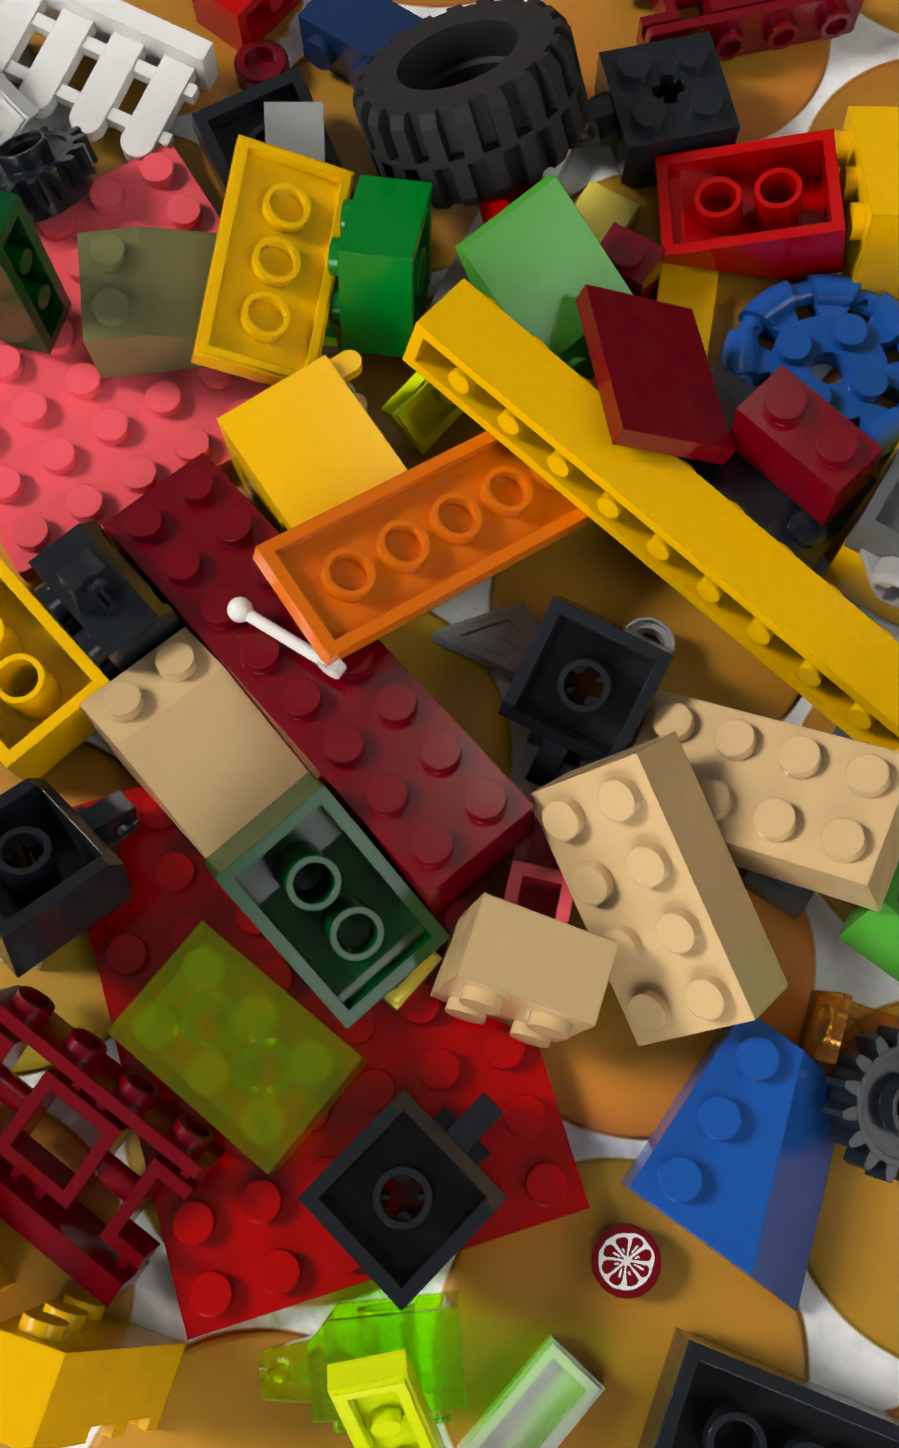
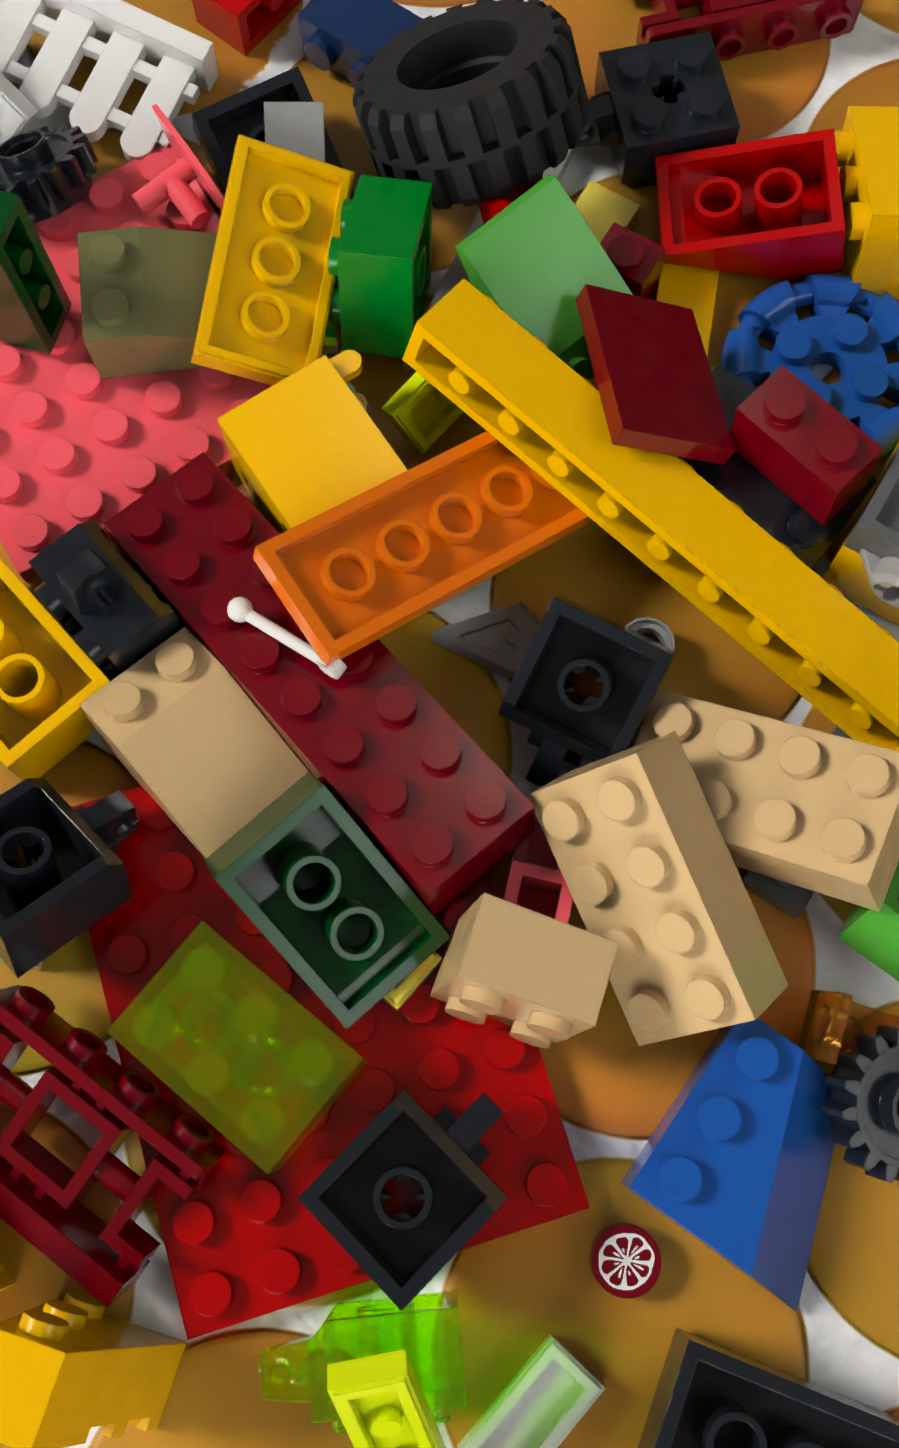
dark red tile [234,39,290,91] -> none
none -> coral shield [131,104,224,229]

